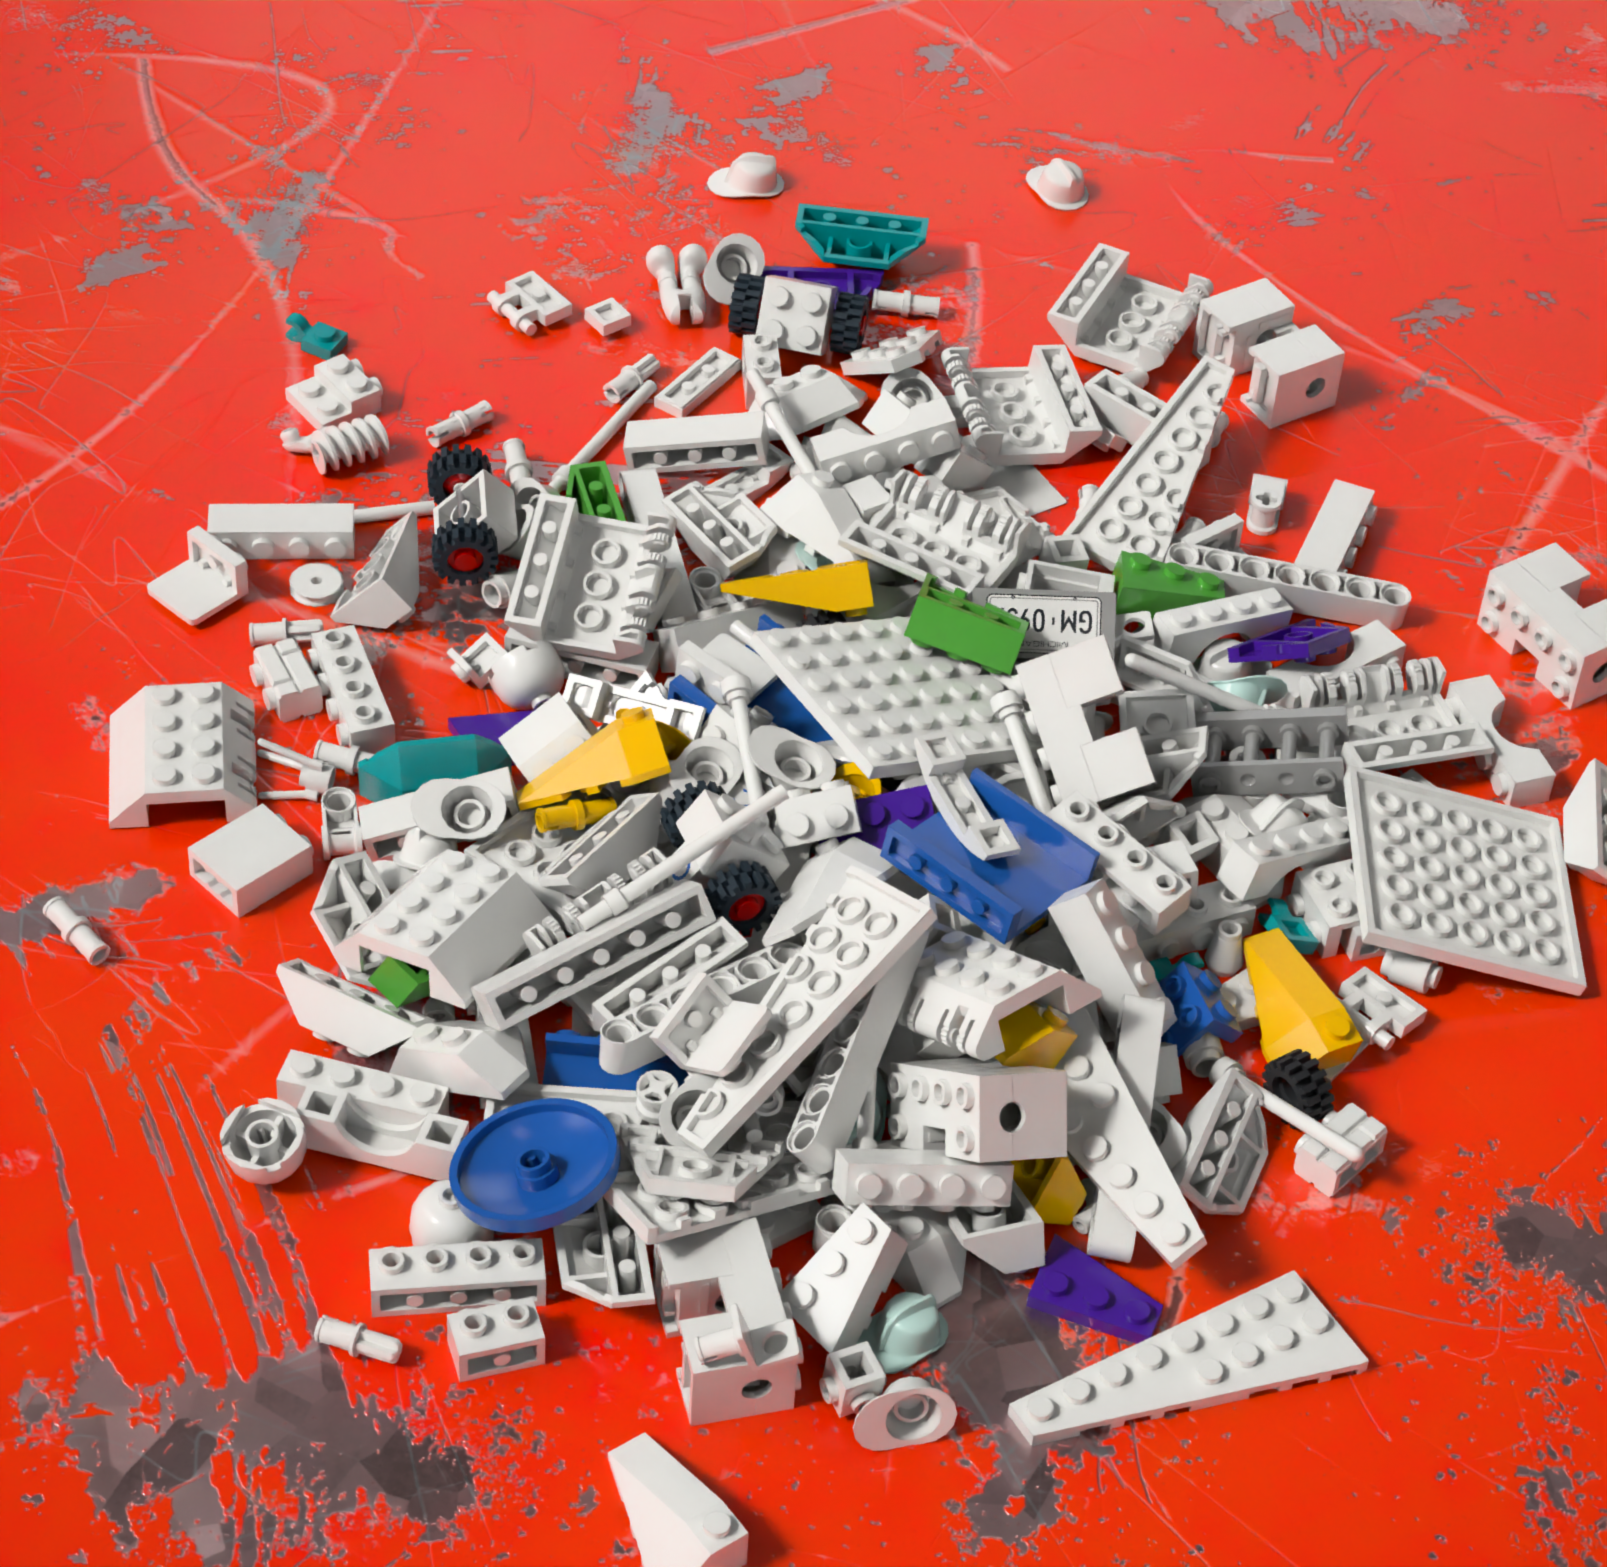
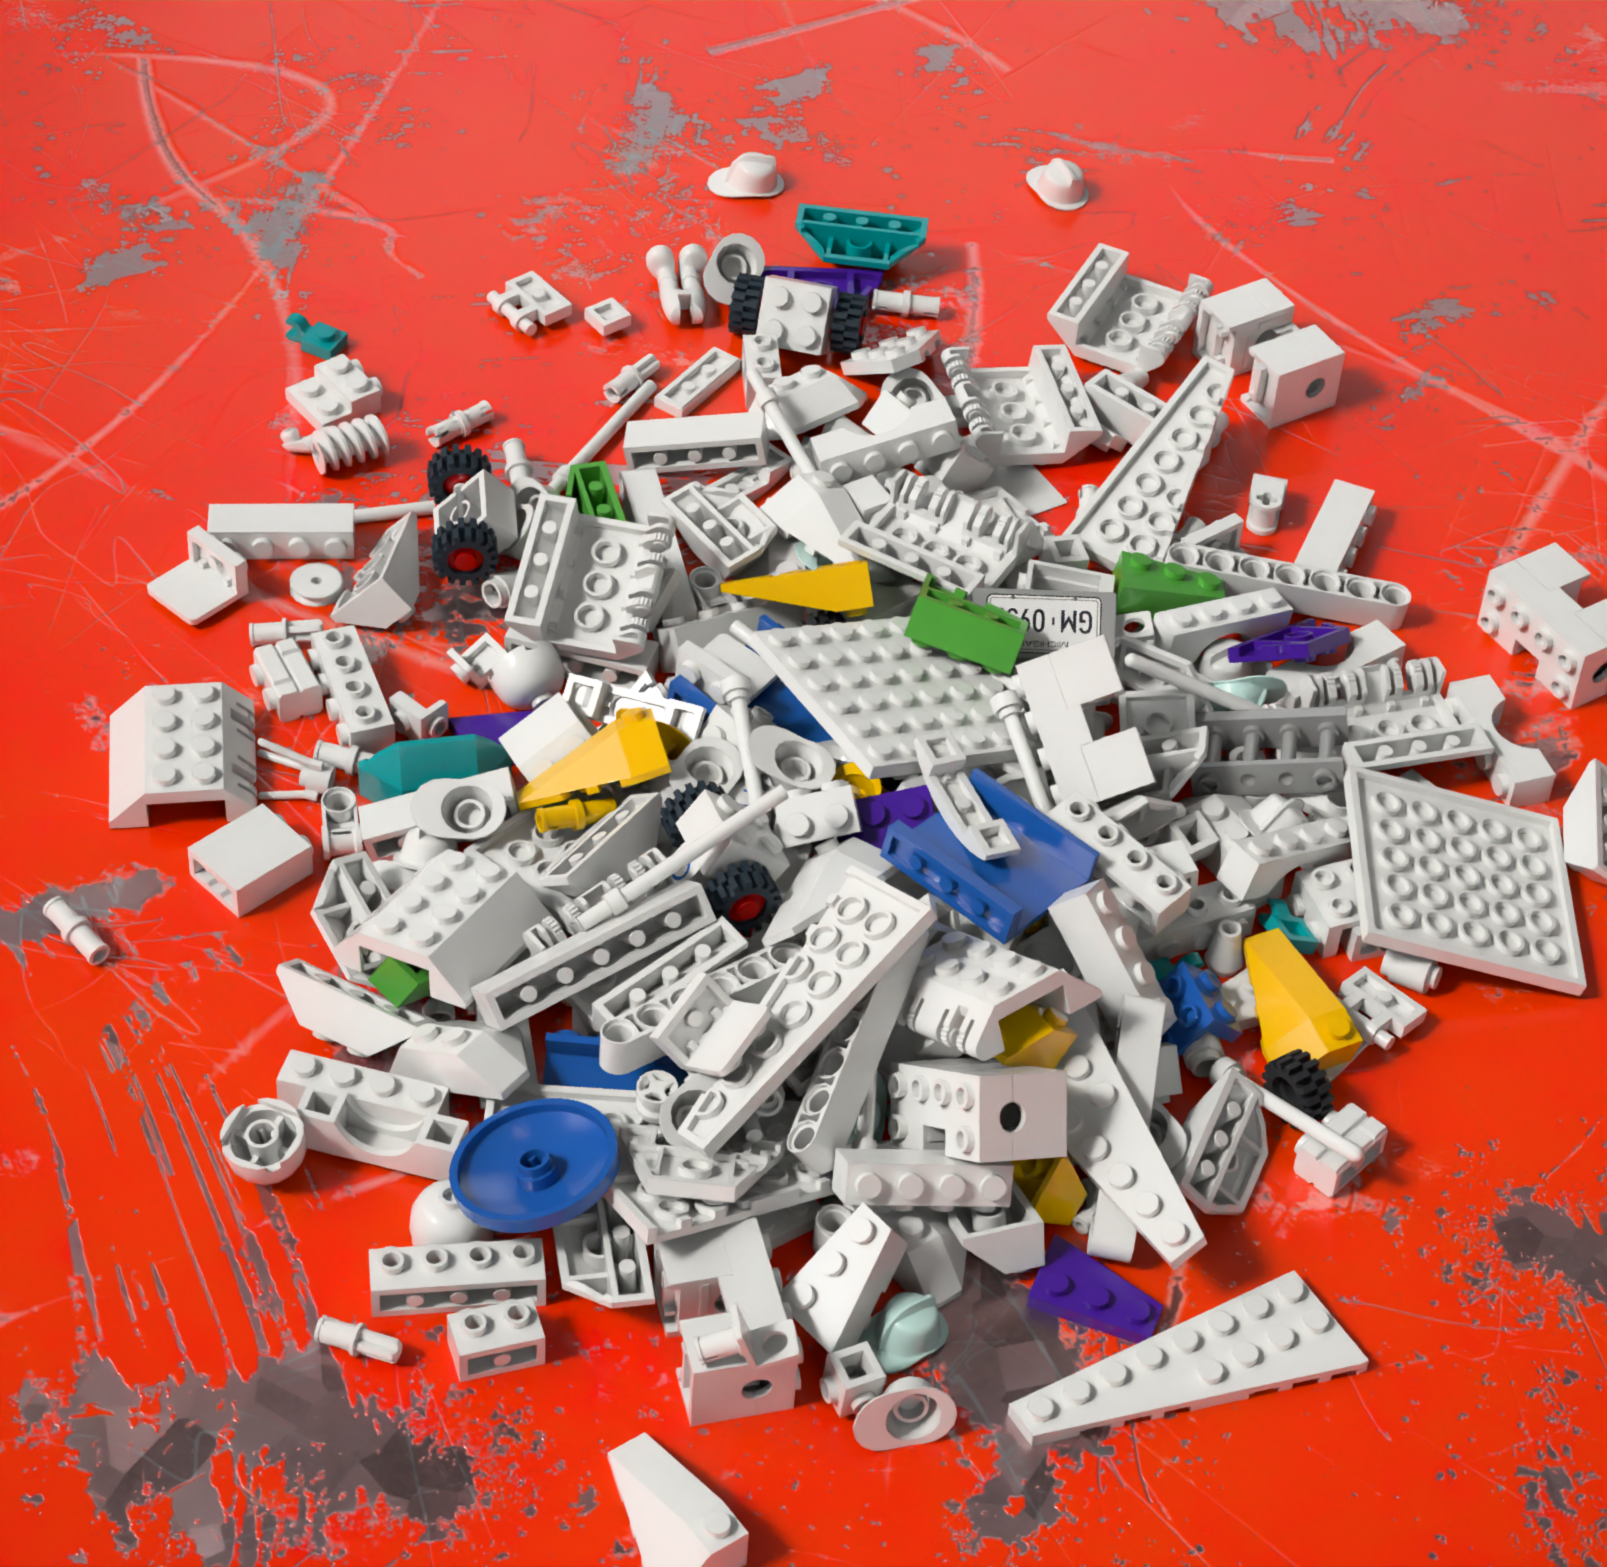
none -> white bracket [389,690,449,740]

